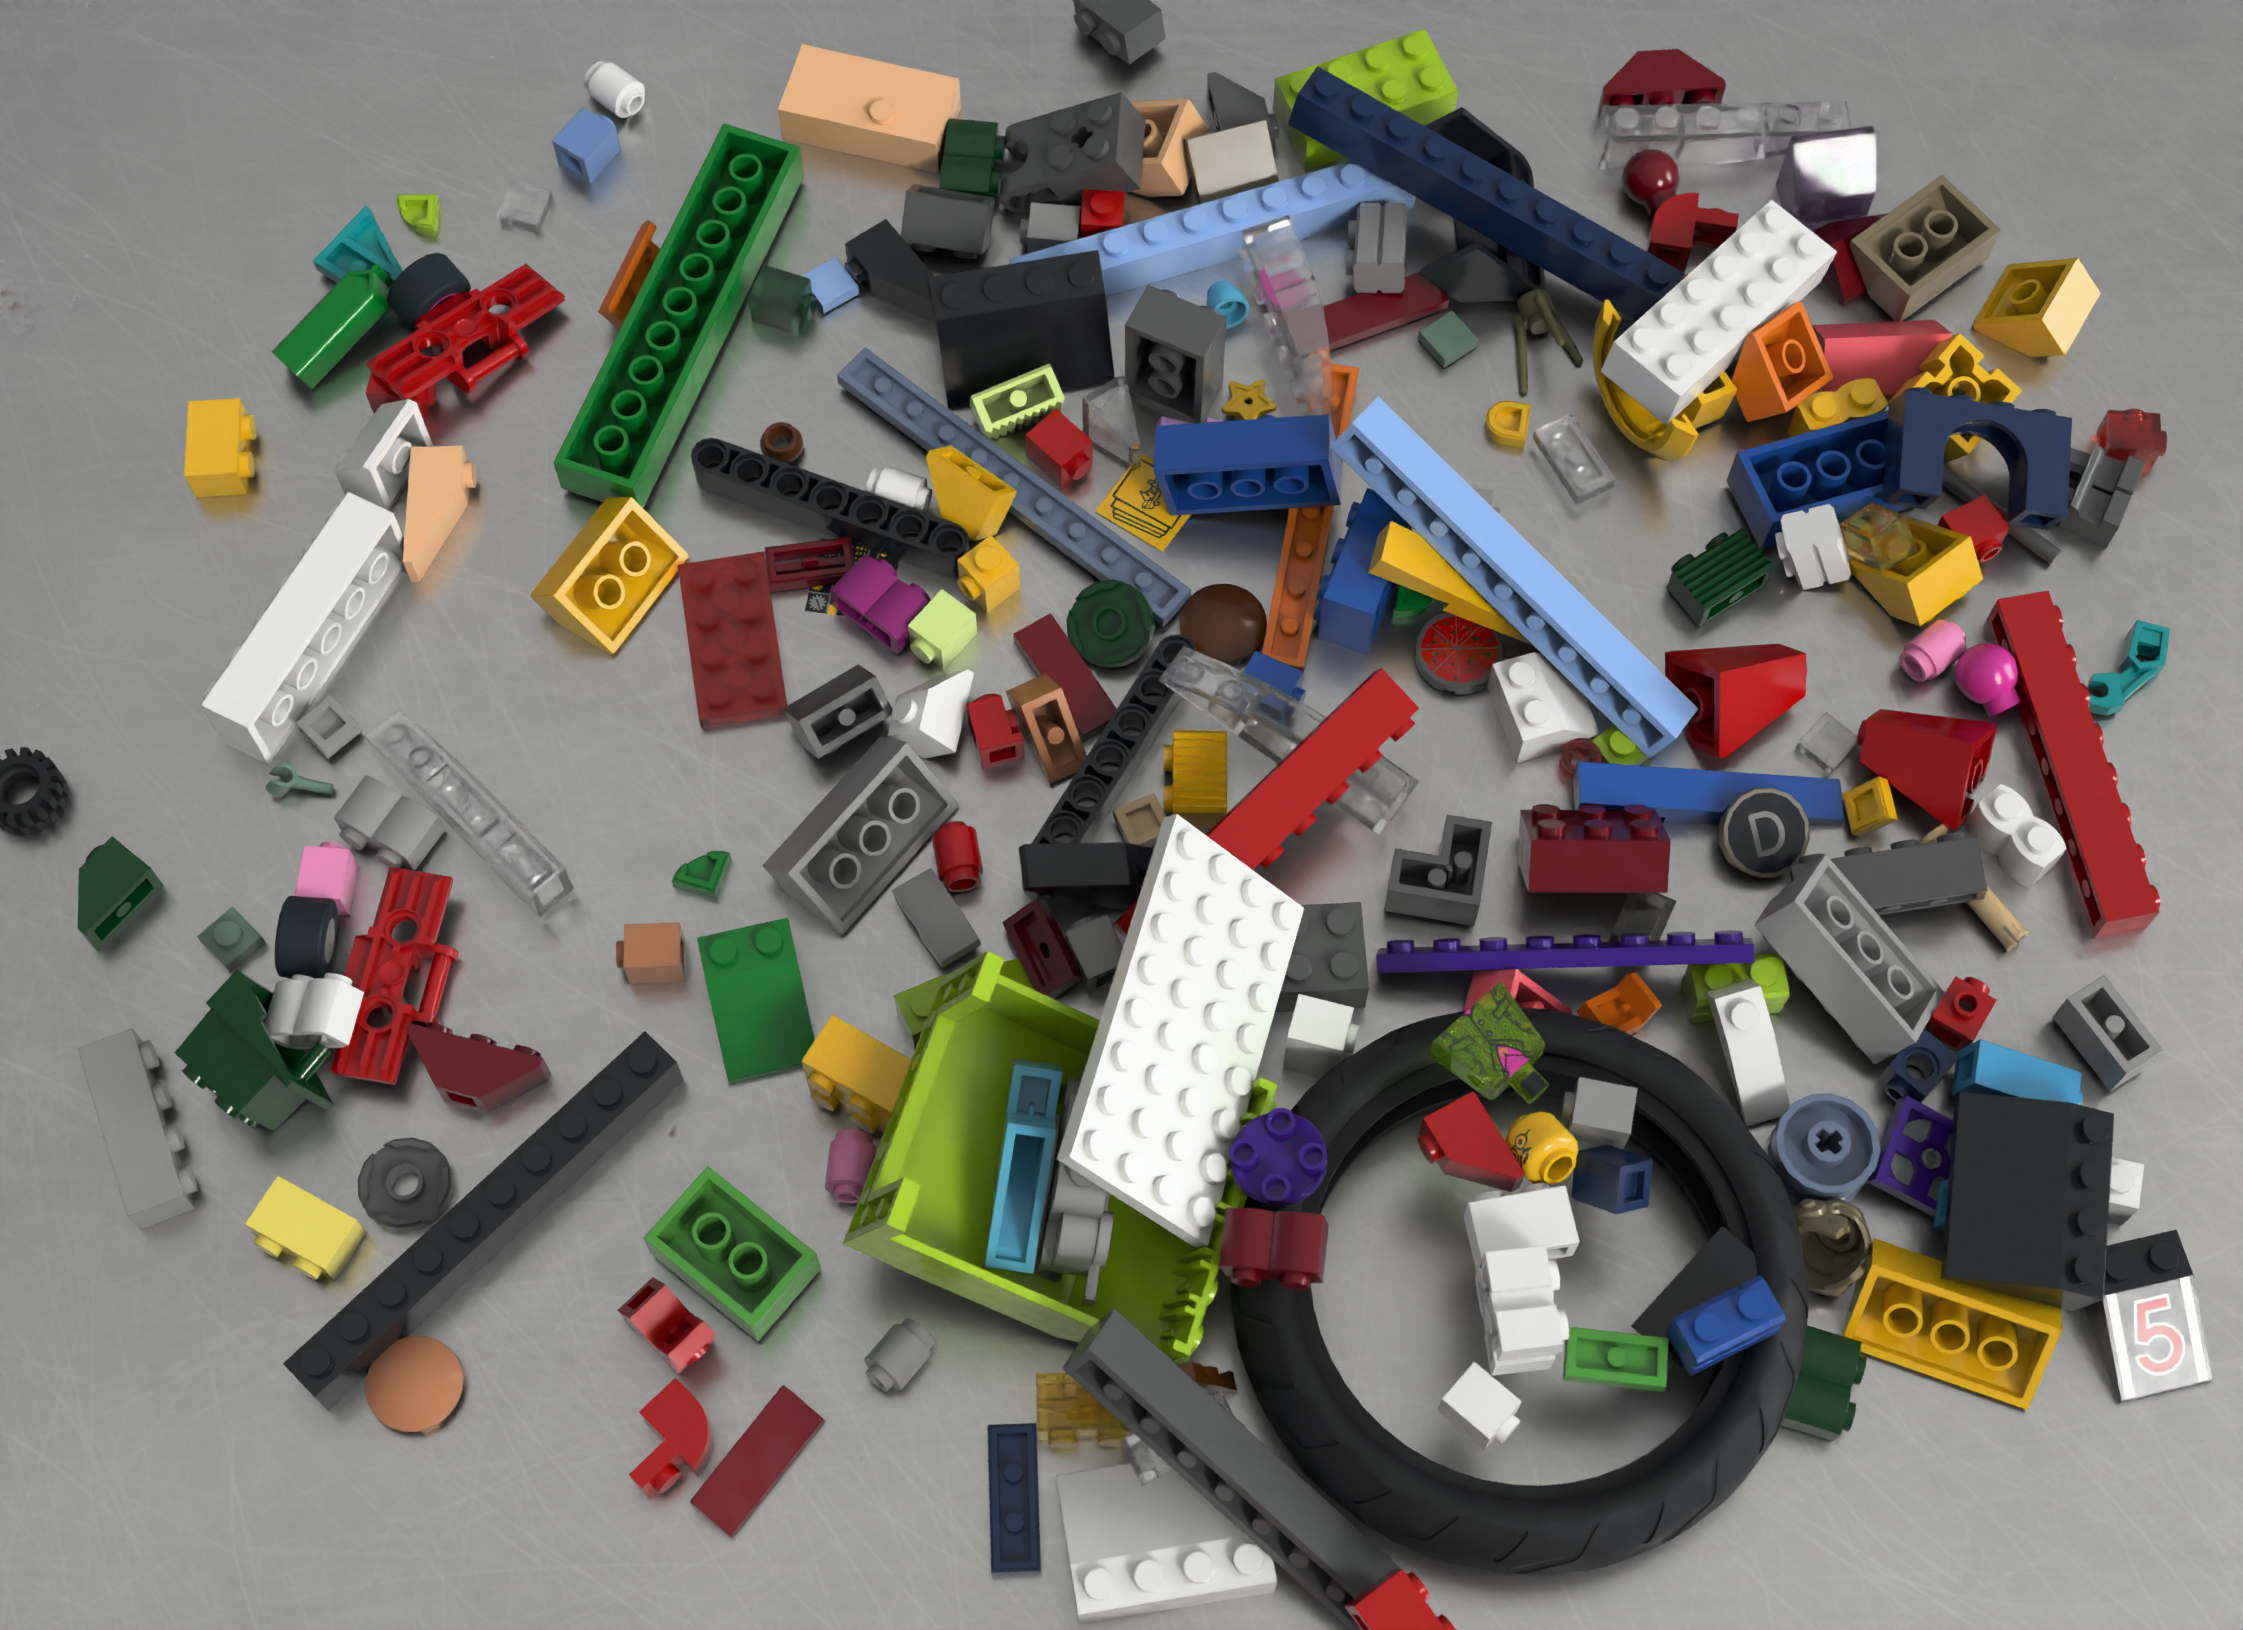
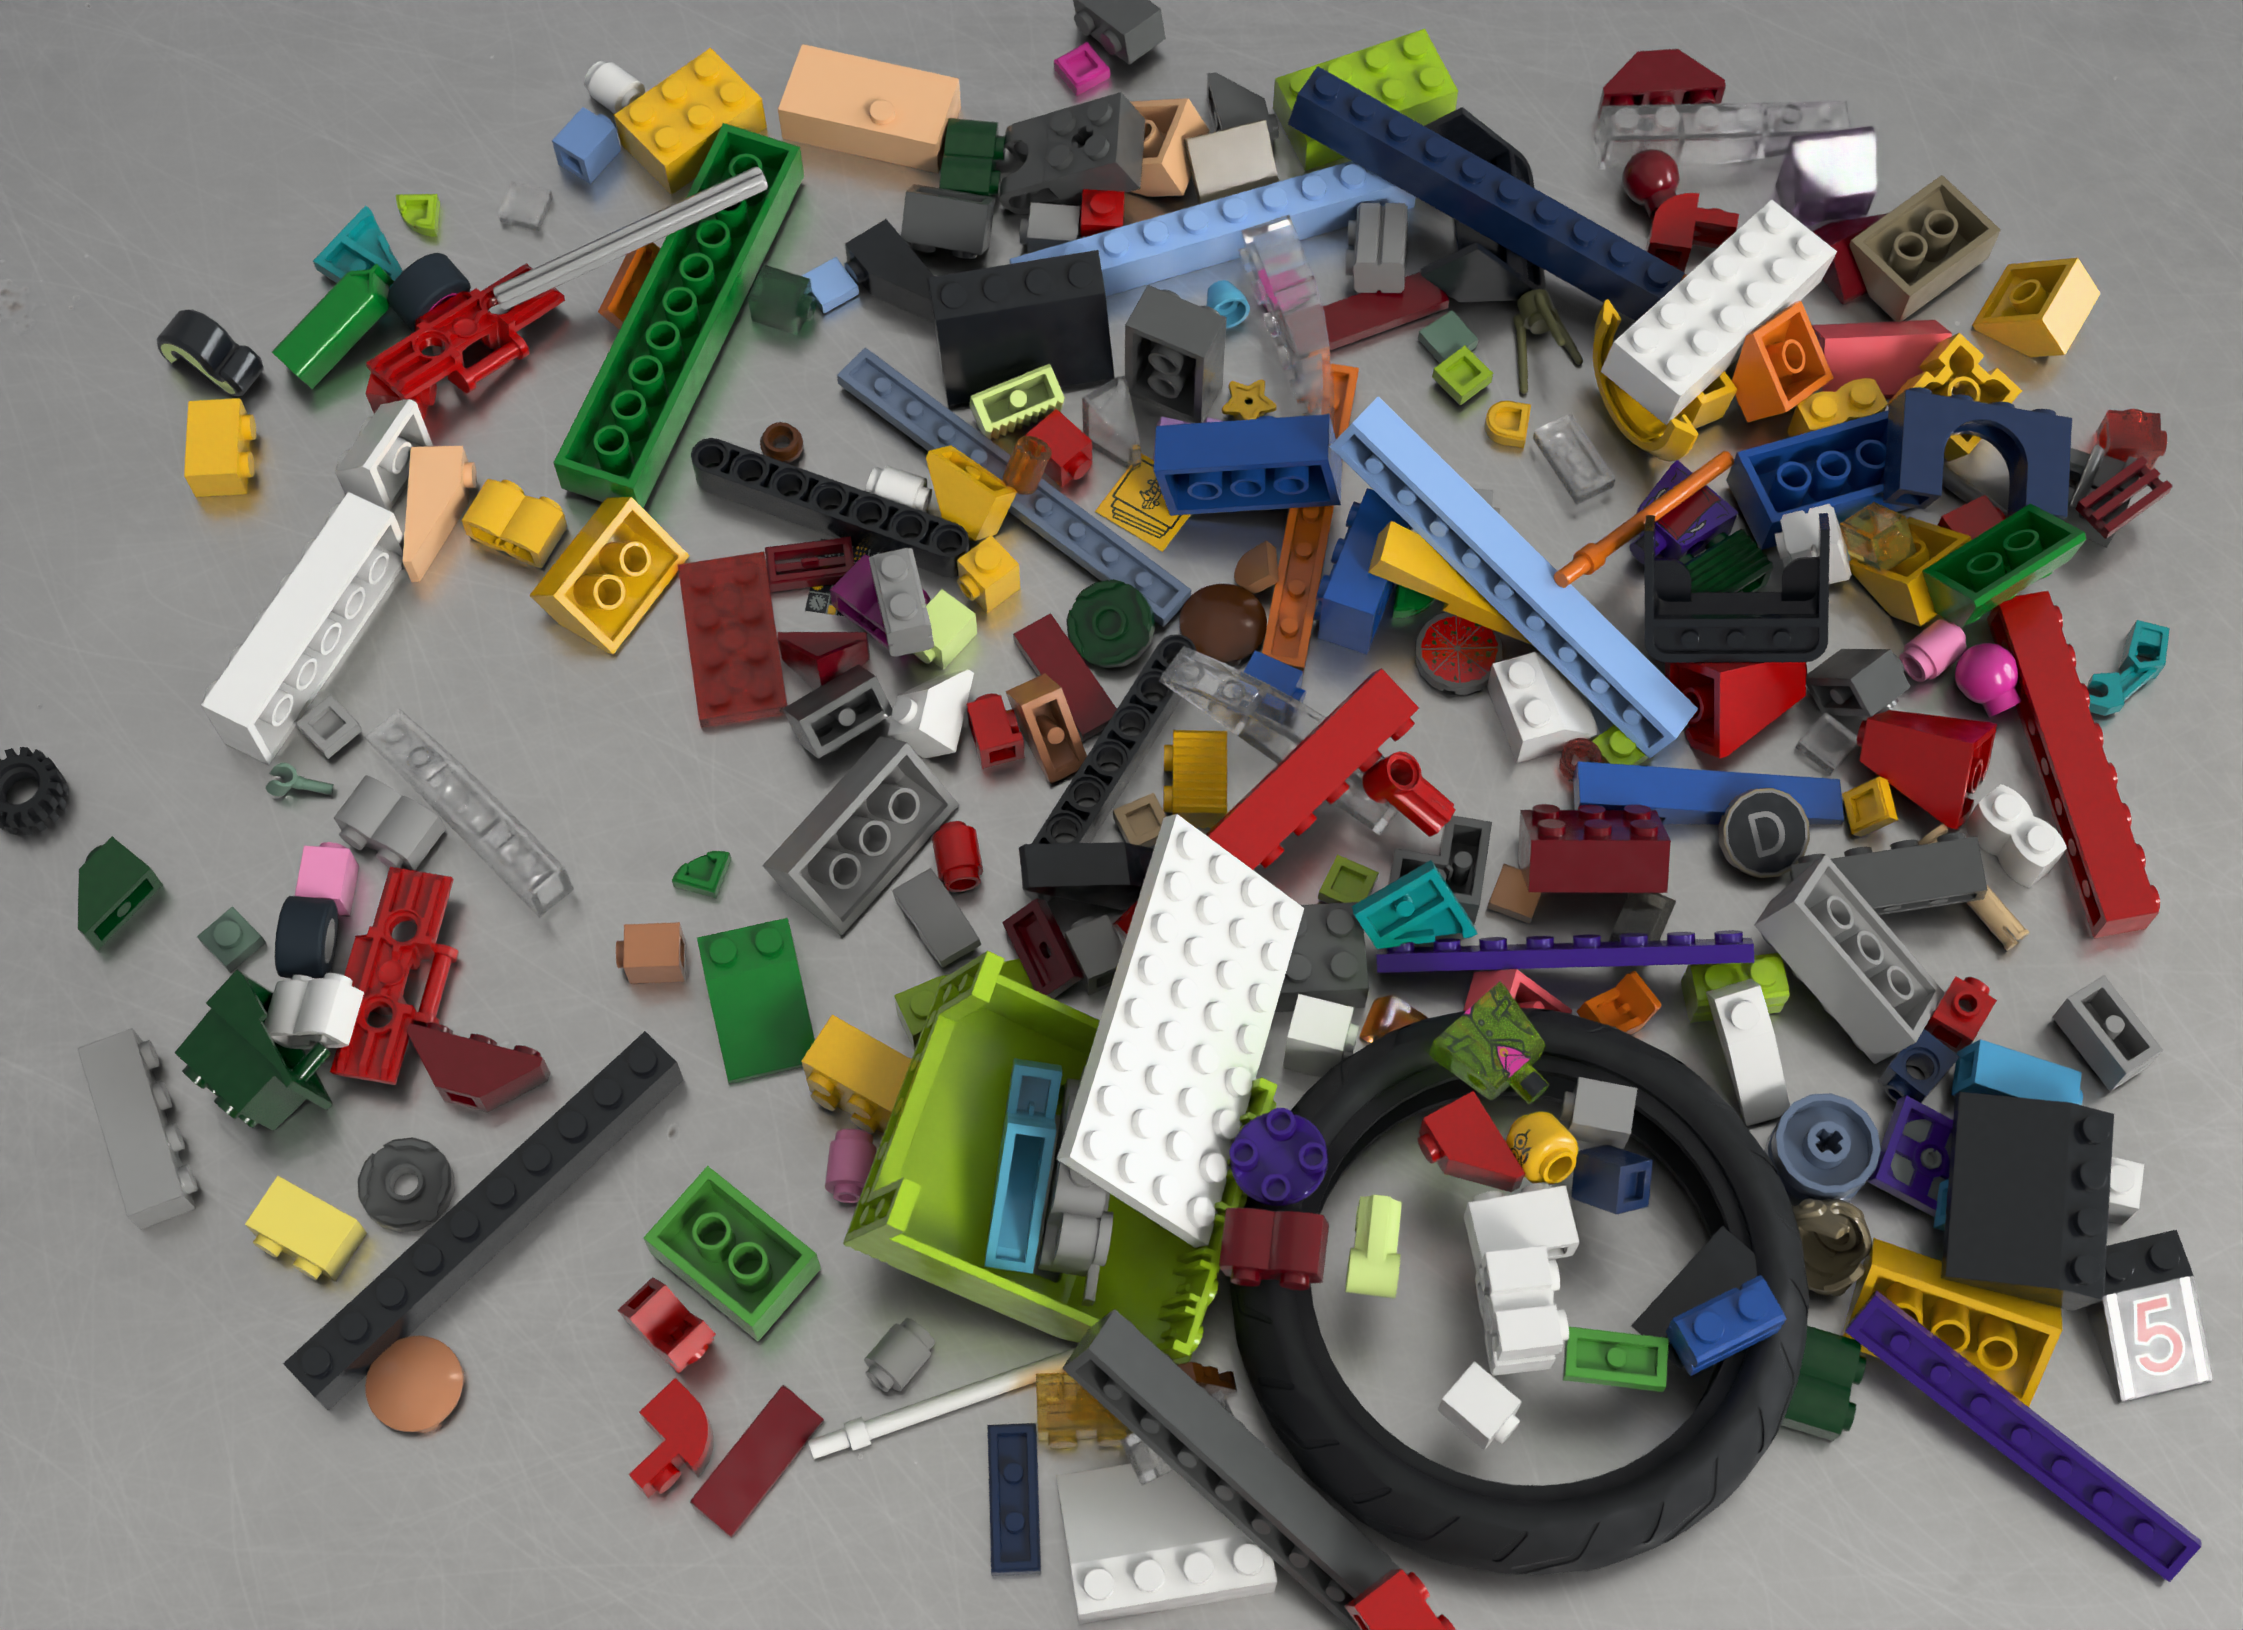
none -> black animal [157,309,264,396]
none -> yellow brick [461,479,568,568]
none -> light grey axle [493,167,768,310]
none -> yellow brick [614,48,767,195]
none -> dark red slope [777,632,870,690]
none -> white bar [808,1348,1075,1459]
none -> light grey brick [869,548,934,657]
none -> clear orange piece [1002,436,1052,495]
none -> dark pink tile [1054,42,1110,97]
none -> medium nougat tile [1234,540,1279,593]
none -> lime plate [1318,854,1379,904]
none -> yellowish green piece [1345,1194,1402,1299]
none -> teal wing [1351,860,1478,949]
none -> clear orange slope [1360,995,1428,1043]
none -> red piece [1362,751,1456,837]
none -> lime plate [1432,346,1494,405]
none -> medium nougat tile [1487,864,1542,924]
none -> orange bar [1554,451,1734,588]
none -> dark purple torso [1629,460,1738,564]
none -> black windscreen [1644,513,1830,663]
none -> dark grey brick [1806,649,1911,717]
none -> dark purple plate [1845,1290,2202,1583]
none -> green slope [1922,503,2087,628]
none -> dark red tile [2075,455,2173,539]

